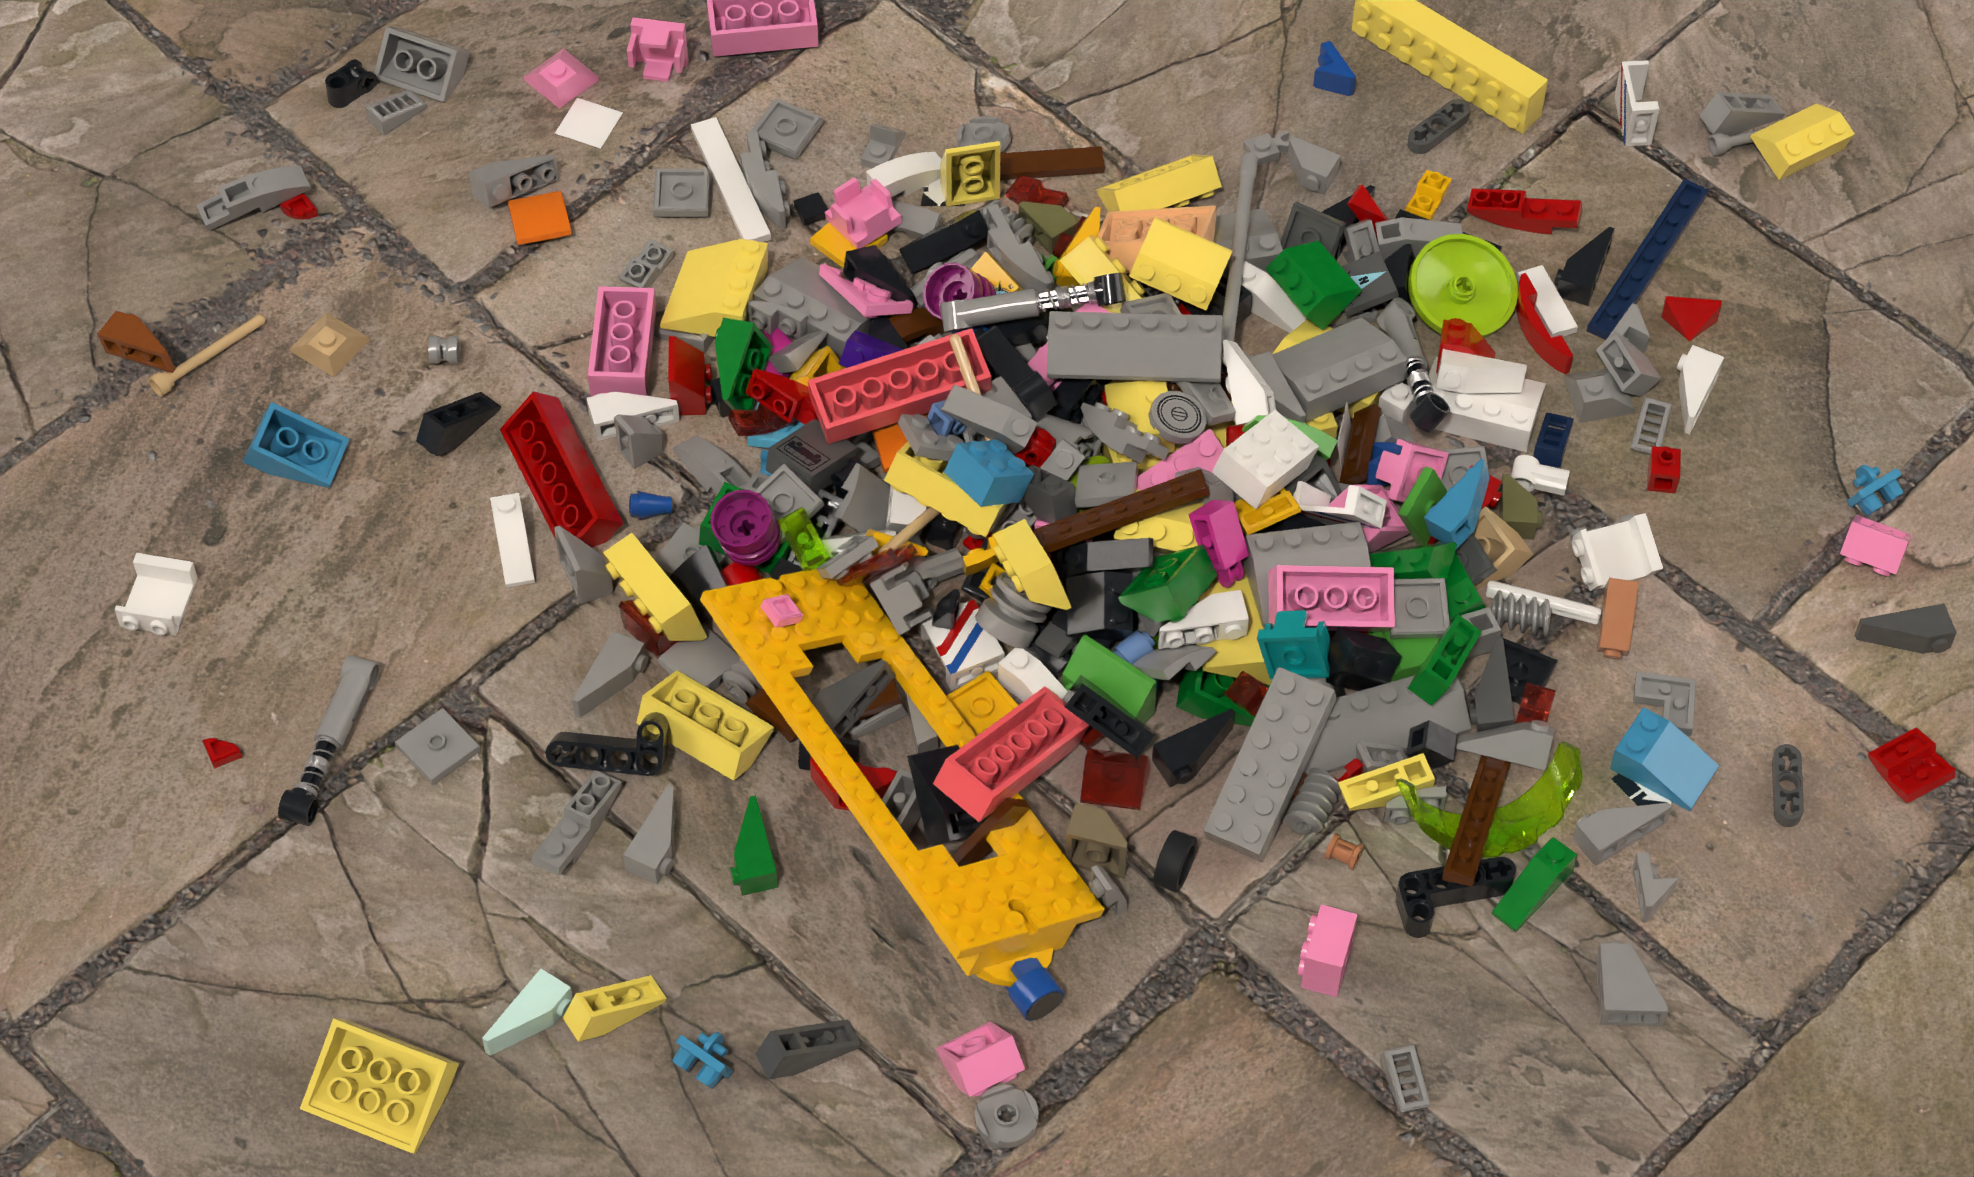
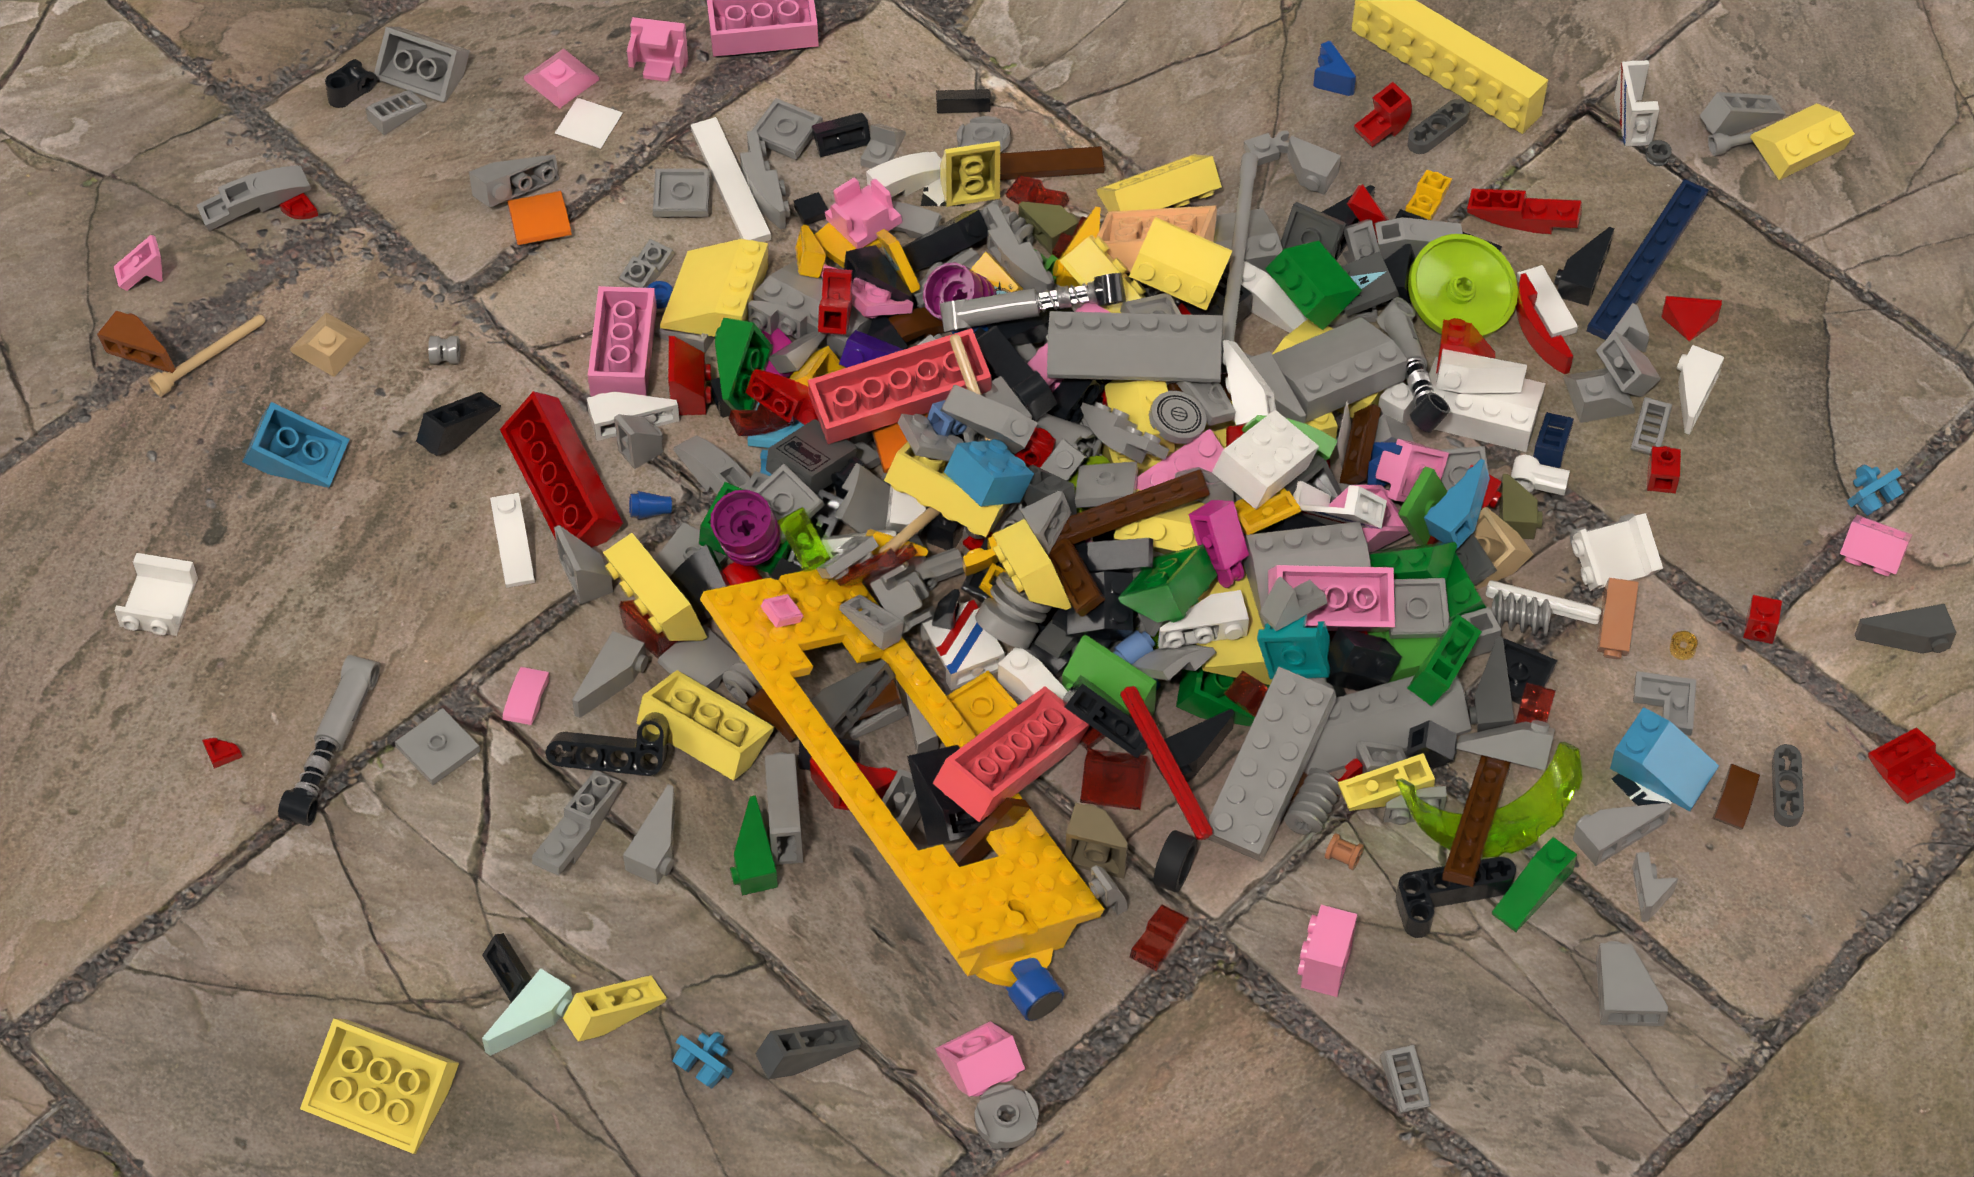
none -> bright pink slope [113,235,163,291]
none -> black tile [482,933,532,1002]
none -> bright pink slope [503,667,549,725]
none -> blue tile [647,281,673,309]
none -> light grey slope [765,752,803,865]
none -> yellow slope [795,225,826,278]
none -> black slope [812,113,871,157]
none -> red brick [818,268,853,335]
none -> light grey slope [839,595,904,650]
none -> yellow tile [876,229,920,293]
none -> black slope [936,89,990,113]
none -> light grey slope [1021,491,1072,555]
none -> reddish brown tile [1047,537,1105,617]
none -> red axle [1120,686,1213,840]
none -> clear red slope [1129,904,1189,971]
none -> light grey slope [1260,577,1327,631]
none -> red brick [1354,82,1412,147]
none -> dark grey bush [1645,140,1672,166]
none -> clear yellow bush [1669,631,1698,660]
none -> reddish brown slope [1712,764,1760,830]
none -> red brick [1743,595,1782,644]

